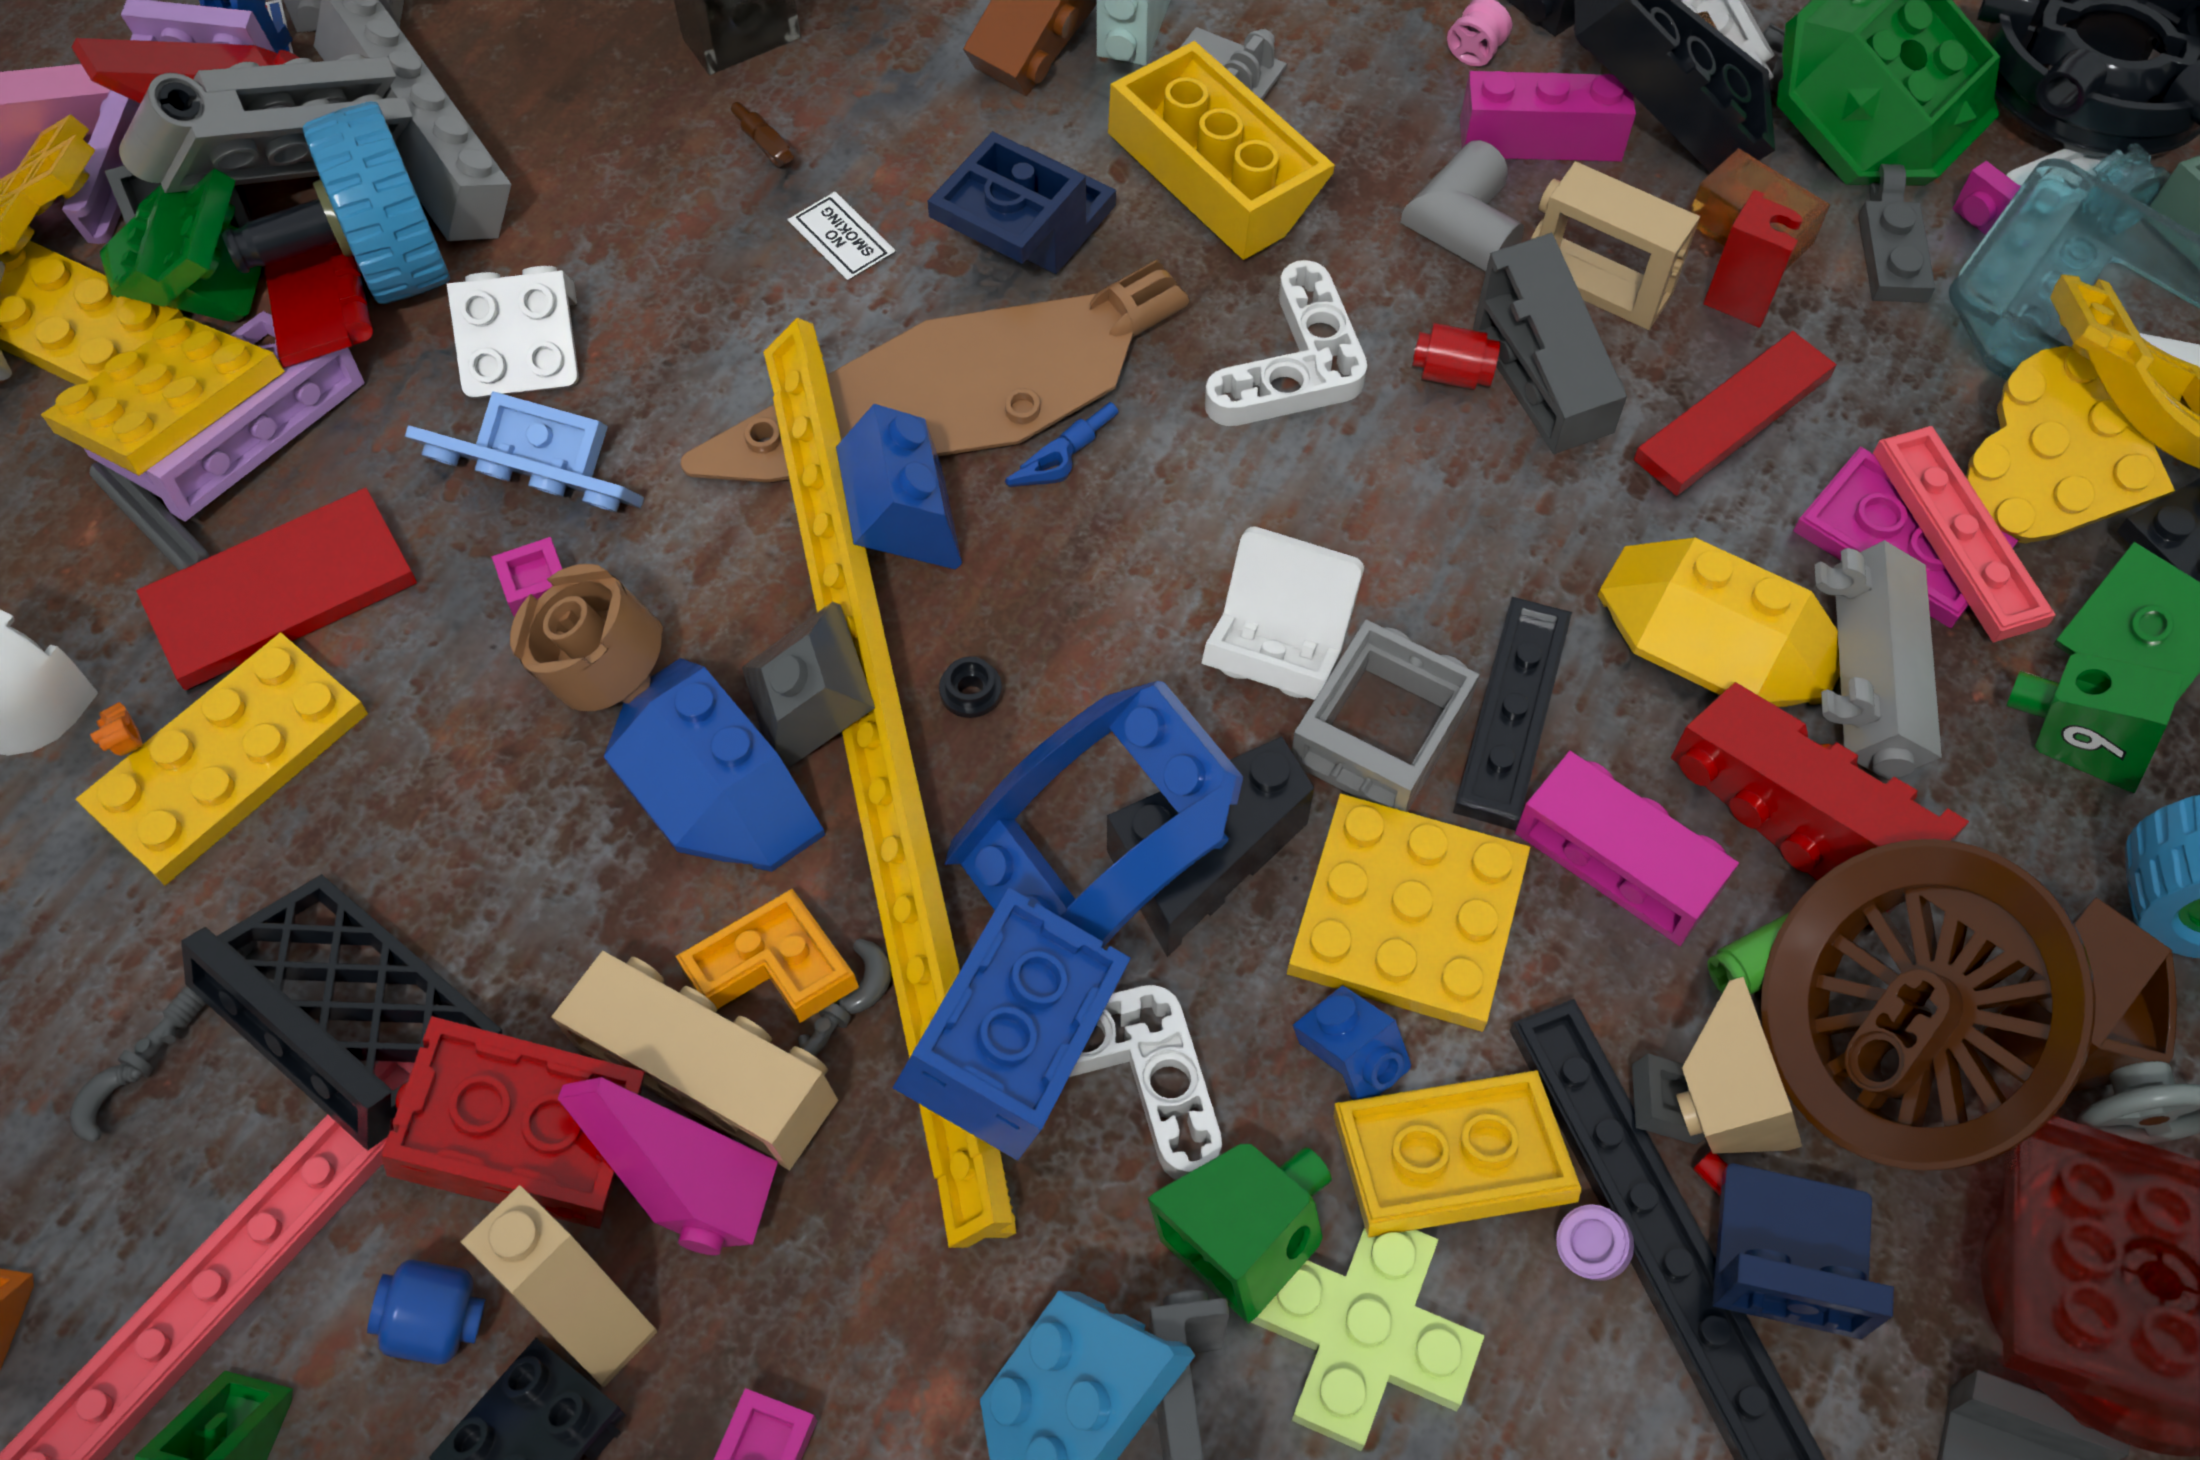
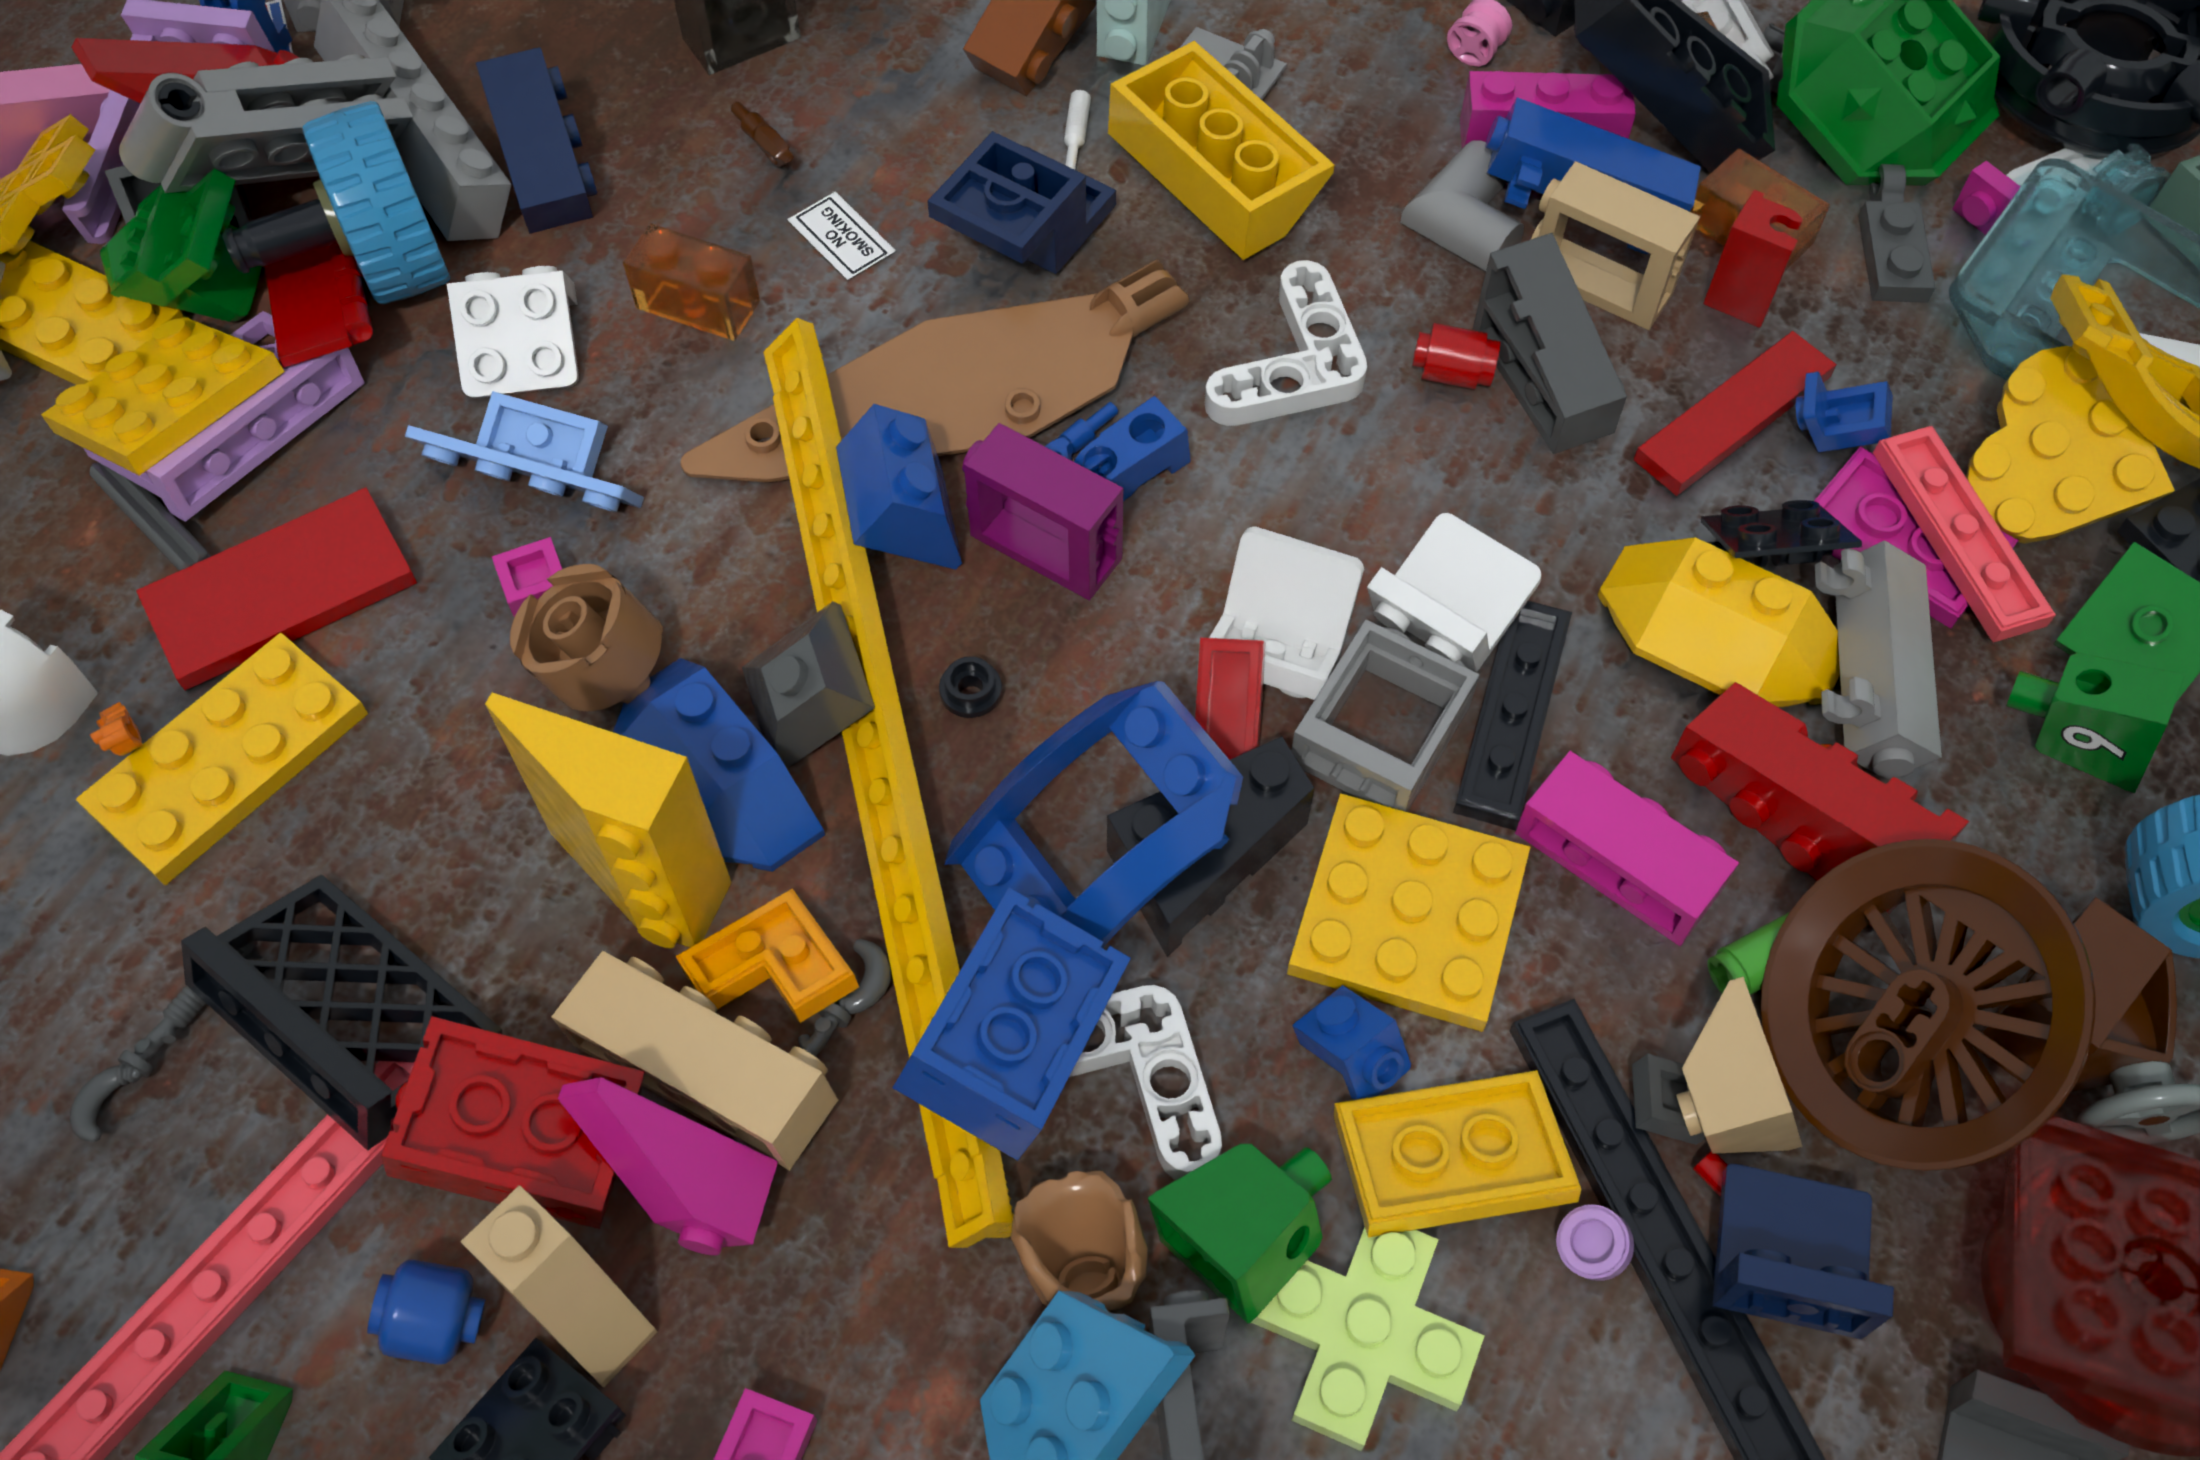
none -> dark blue wedge [476,47,598,234]
none -> yellow slope [485,692,732,948]
none -> clear orange brick [623,223,760,341]
none -> magenta window [962,423,1123,601]
none -> medium nougat hair [1011,1171,1148,1313]
none -> white piece [1064,90,1091,170]
none -> blue leg [1074,396,1191,502]
none -> red tile [1195,637,1266,760]
none -> white bracket [1367,513,1541,673]
none -> blue brick [1485,97,1701,255]
none -> black hinge [1701,500,1862,567]
none -> blue bracket [1795,371,1893,453]

